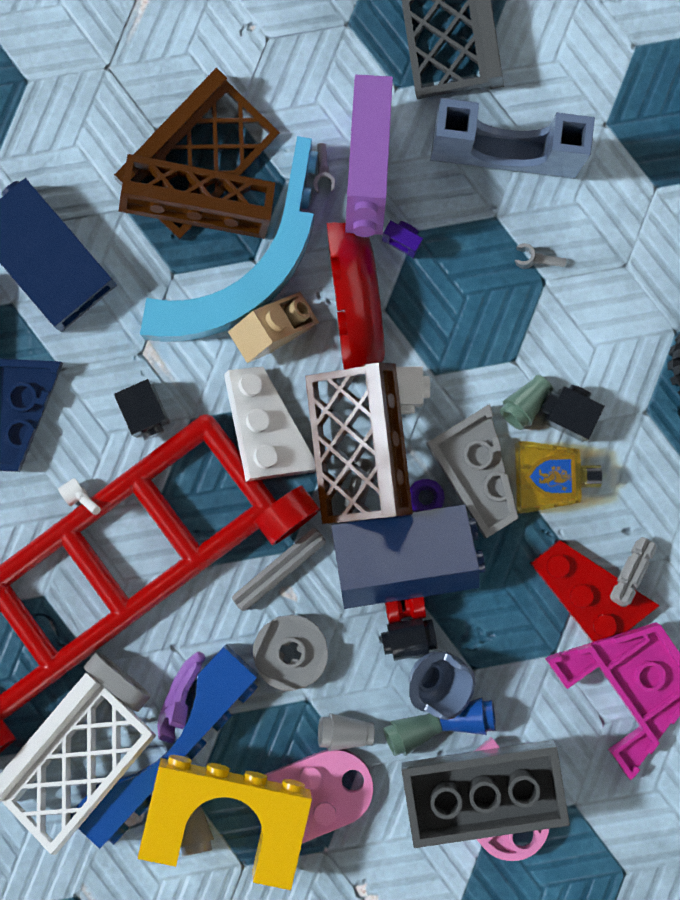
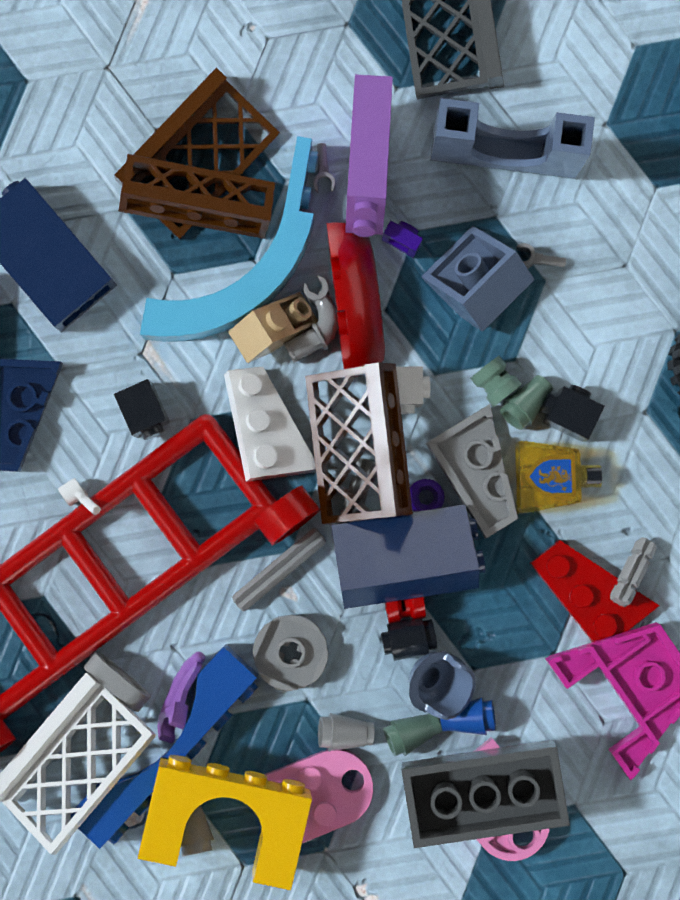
none -> light grey piece [283,275,339,363]
none -> sand blue slope [421,226,534,332]
none -> sand green wheel [470,355,522,407]

